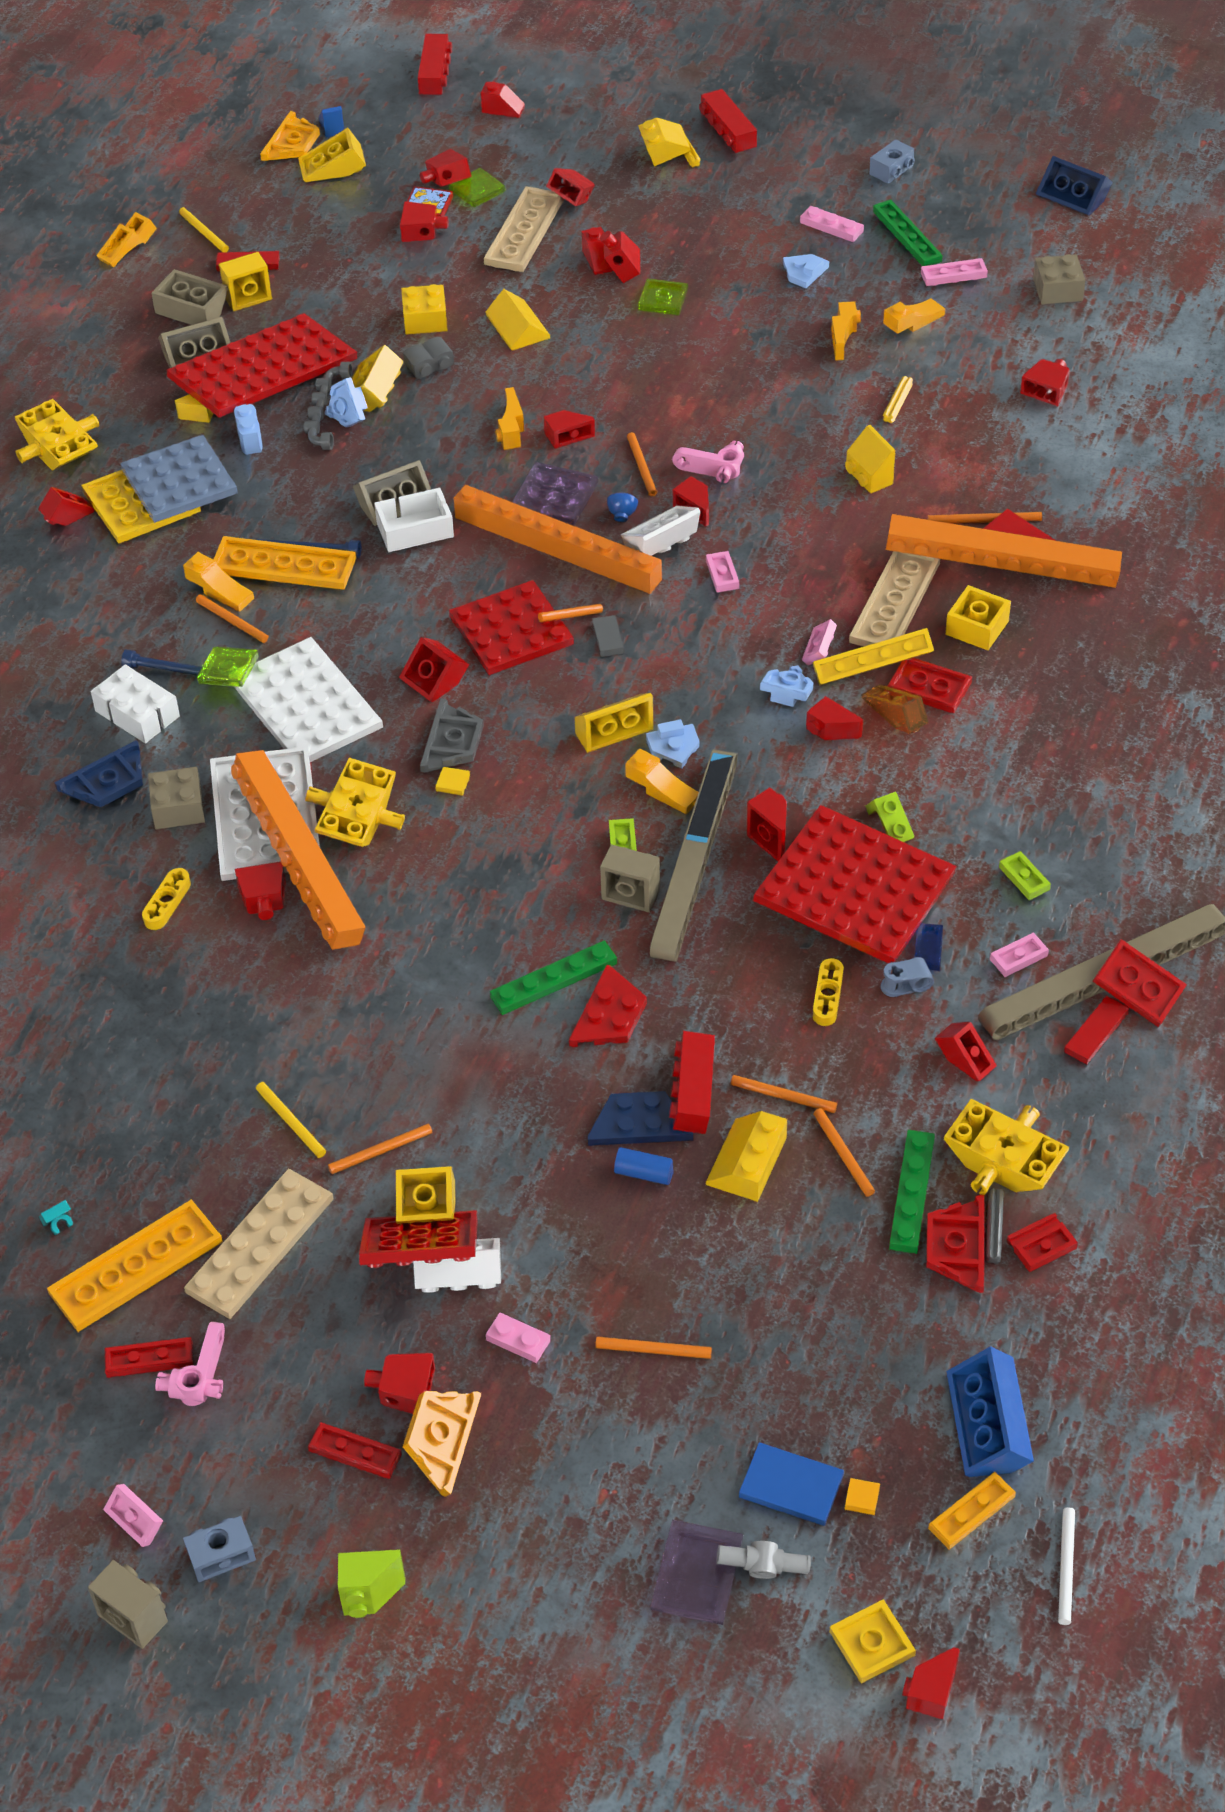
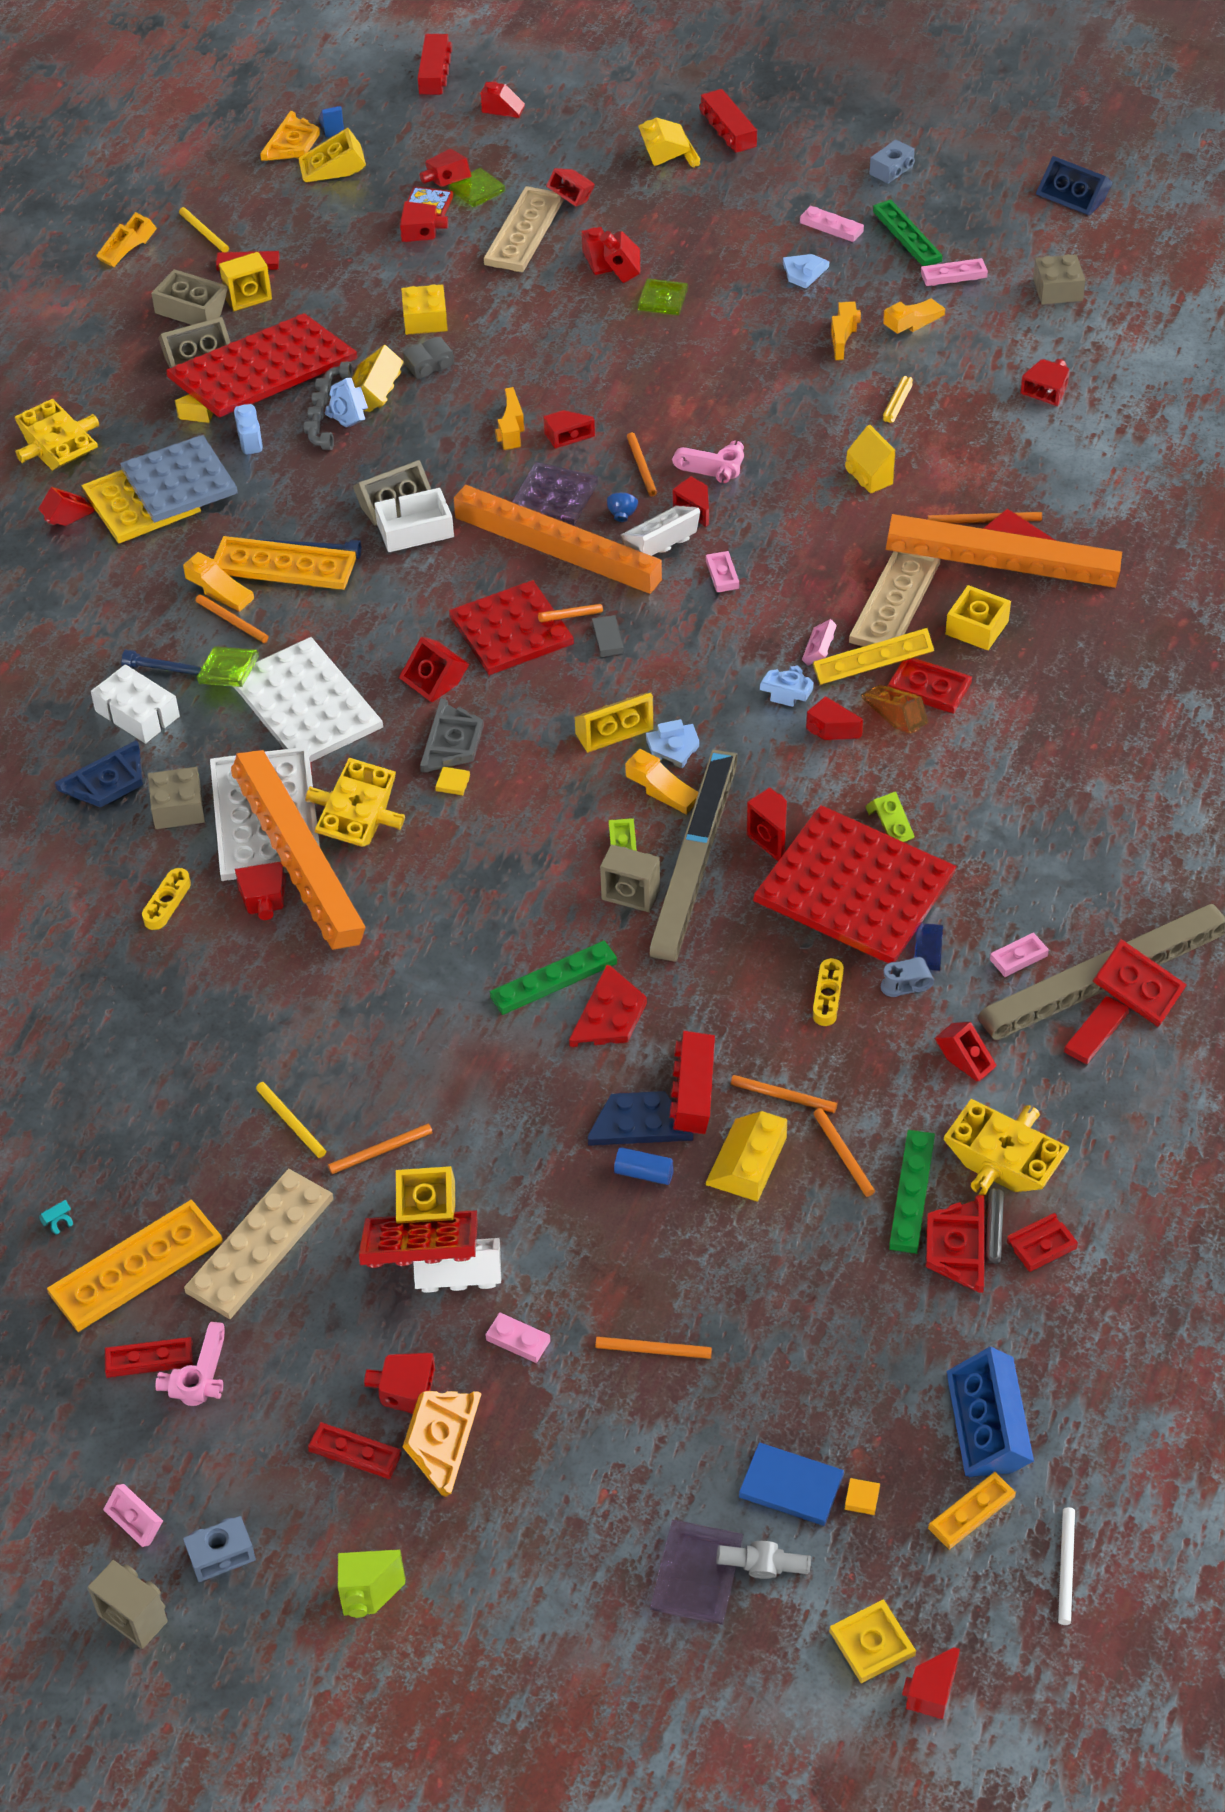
yellow slope [486,289,550,351] -> none
lime plate [999,851,1051,900] -> none

